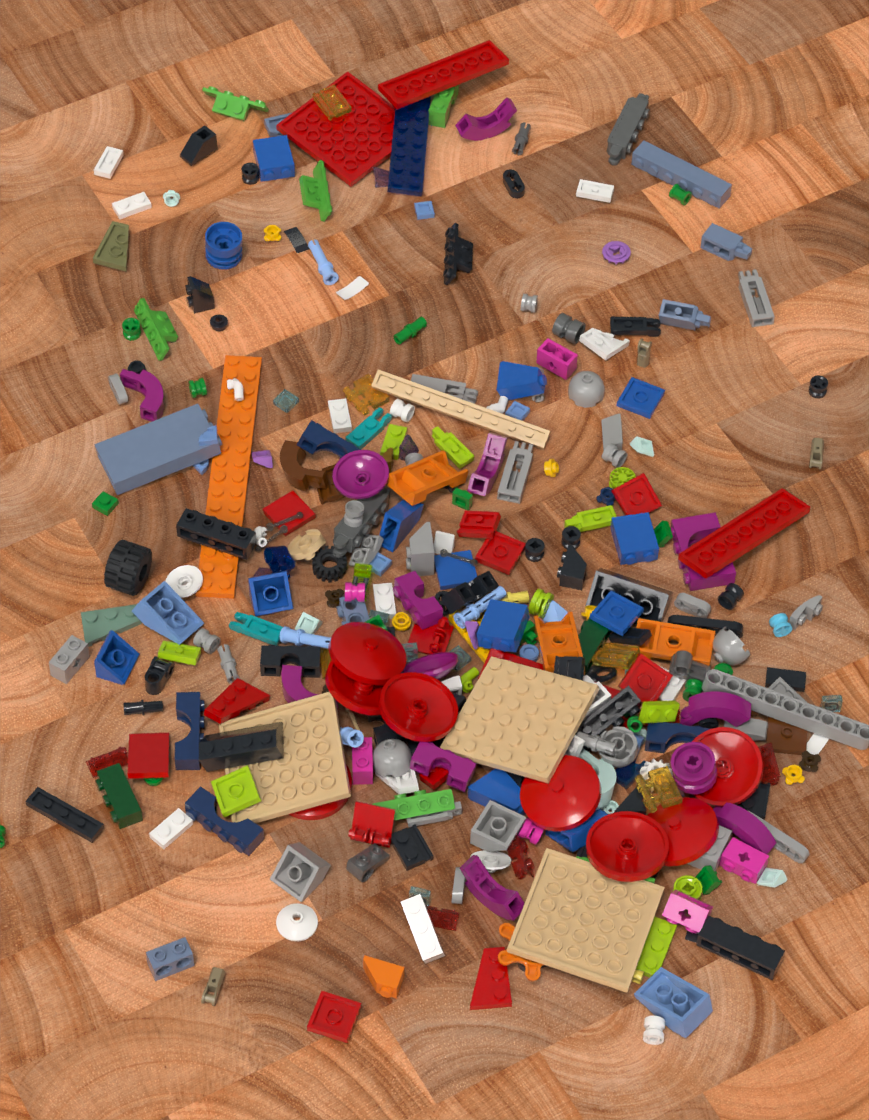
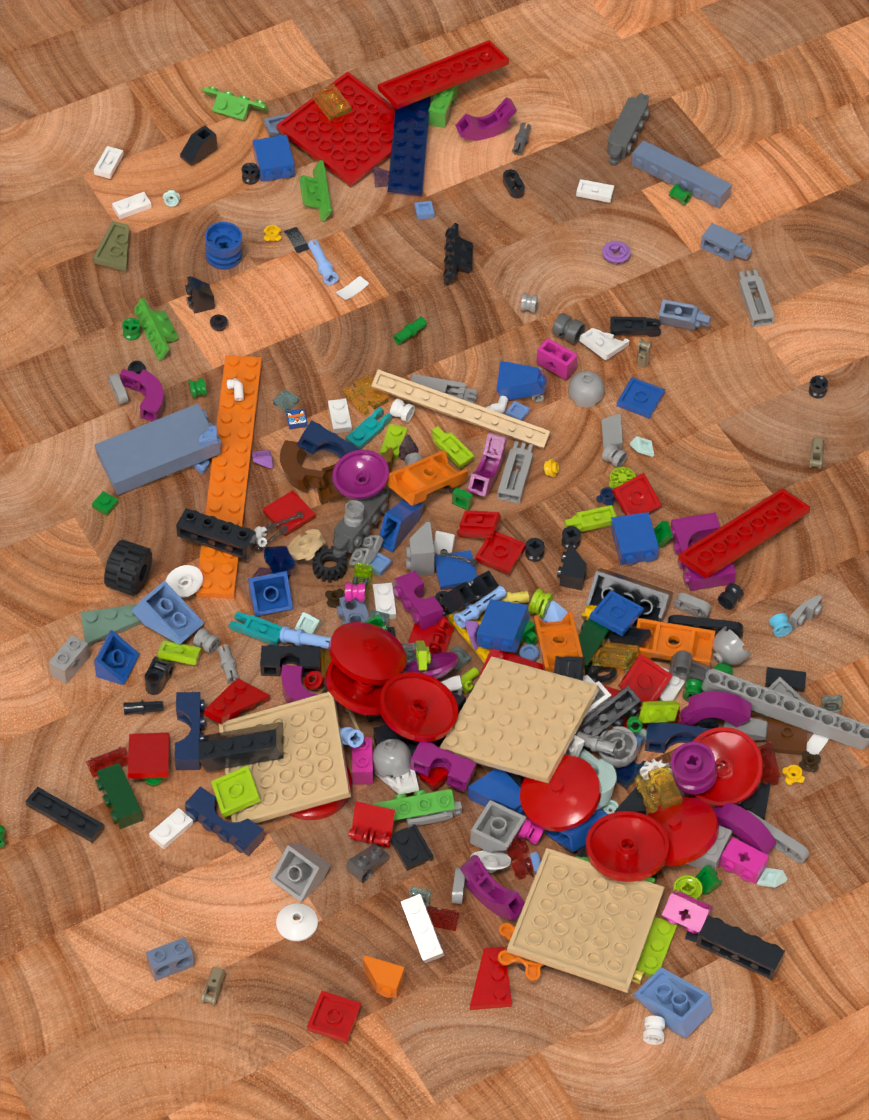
yellow plate [392,612,411,631] -> none
none -> tile [286,408,307,429]
none -> red plate [304,671,324,690]
none -> lime plate [416,641,431,670]
none -> medium blue tile [530,852,542,874]

